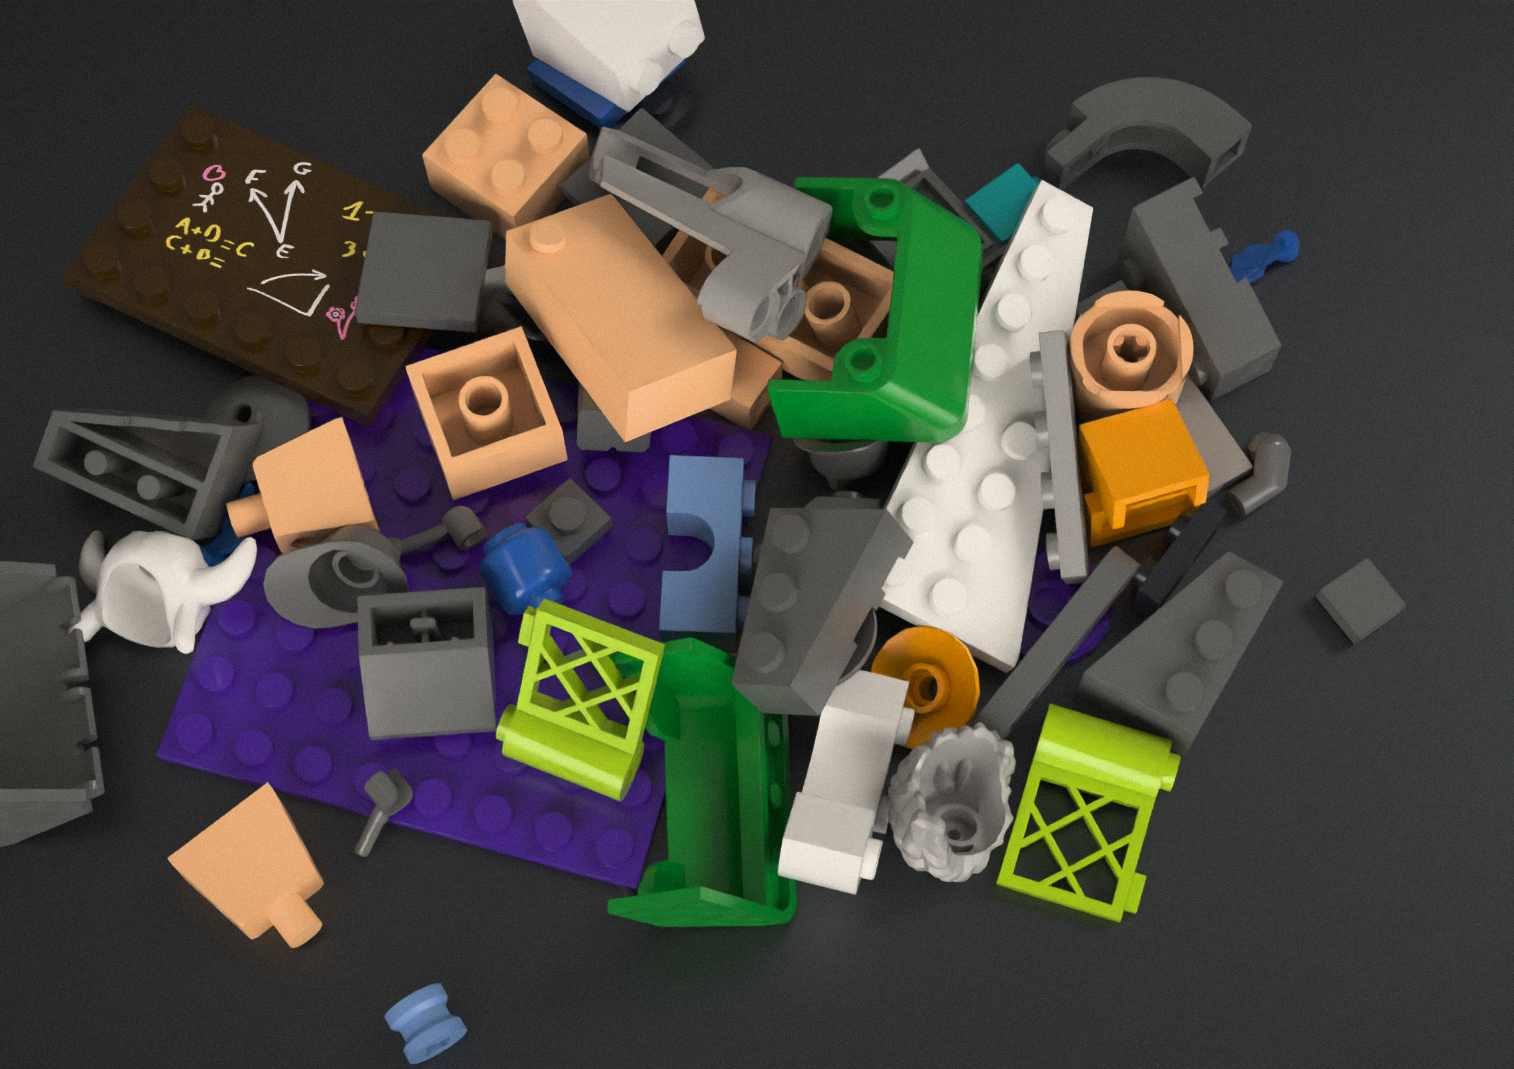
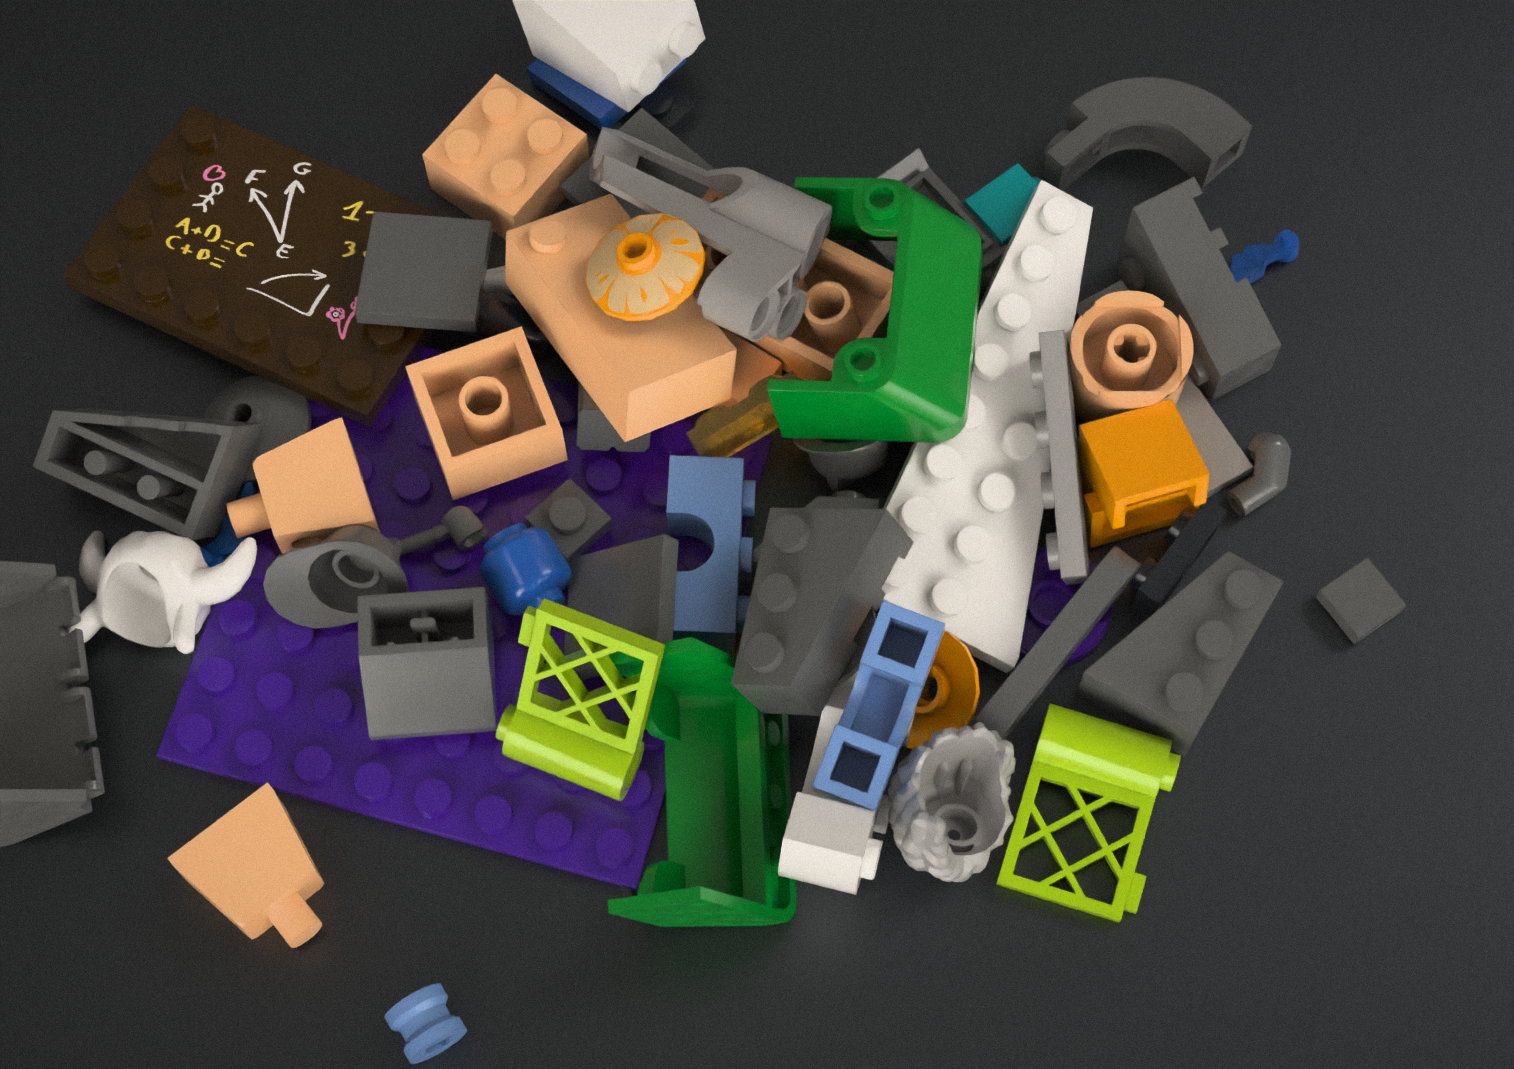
dark grey hand [354,768,413,857] -> none
none -> dark grey tile [564,534,679,680]
none -> tan dish [585,213,706,321]
none -> clear yellow plate [686,370,798,457]
none -> medium blue arch [812,600,945,815]

